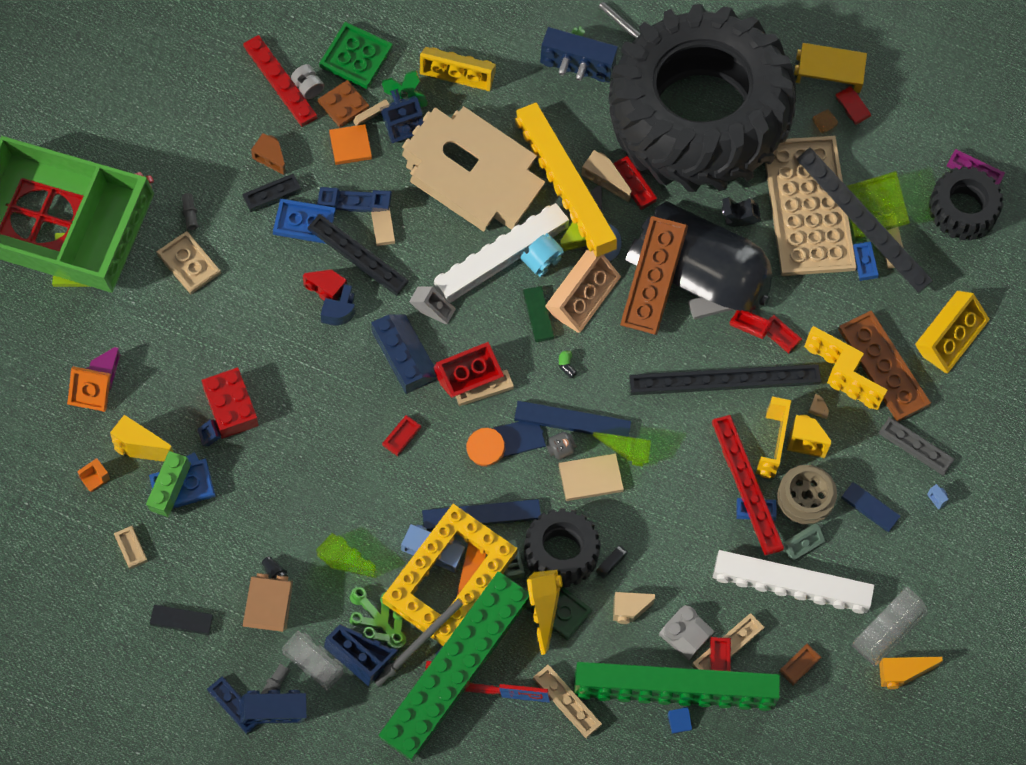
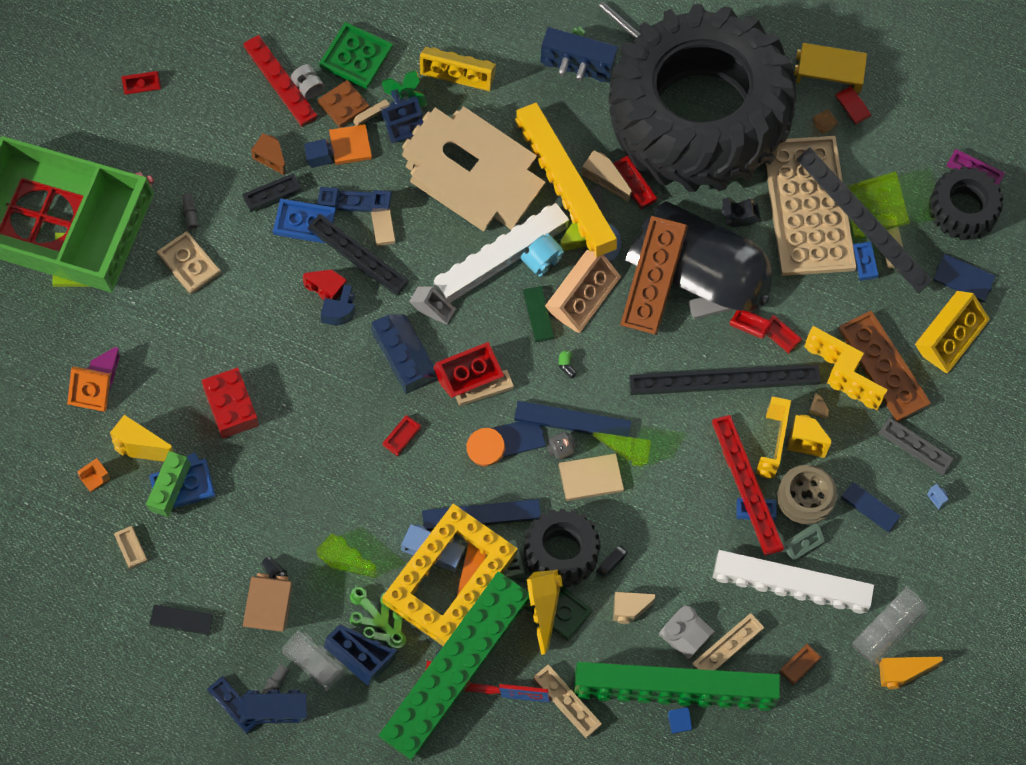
dark blue plate [197,420,221,447] -> none
dark grey bar [374,598,464,687] -> none
red tile [710,637,731,671] -> none
none -> red slope [121,71,161,95]
none -> dark blue brick [304,139,334,168]
none -> dark blue piece [933,254,995,302]

